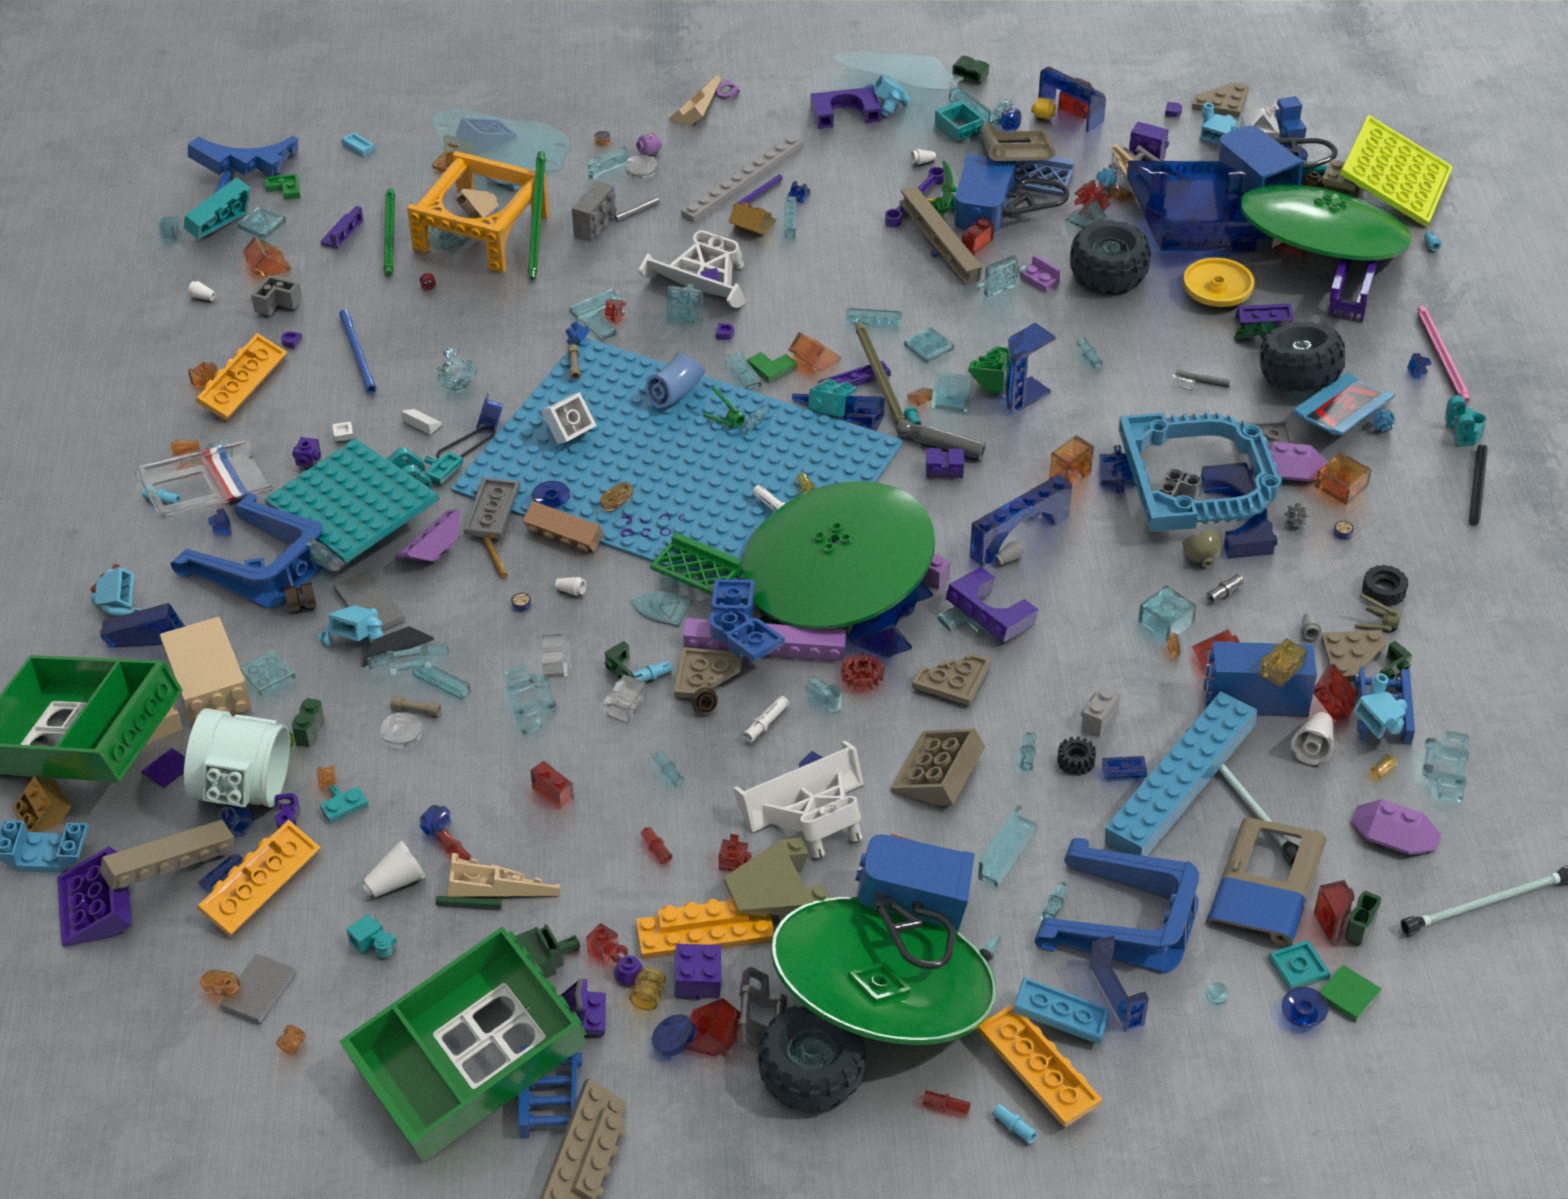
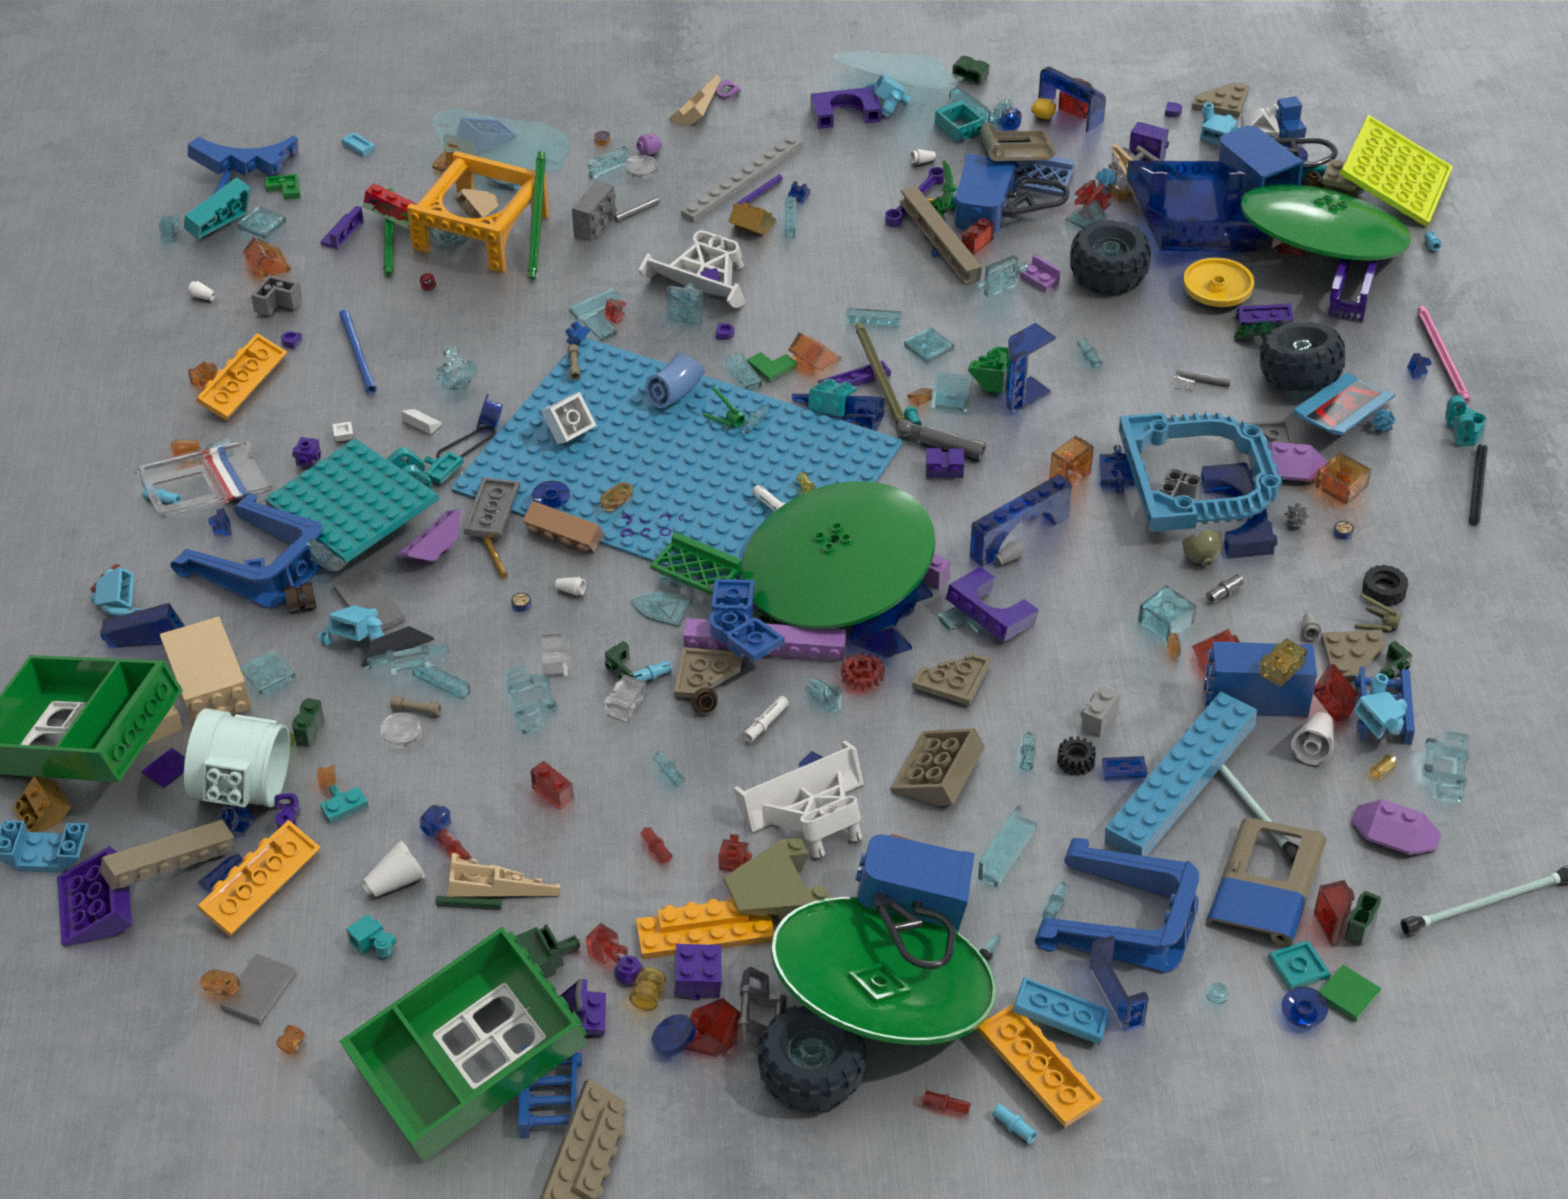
none -> red brick [363,183,429,229]

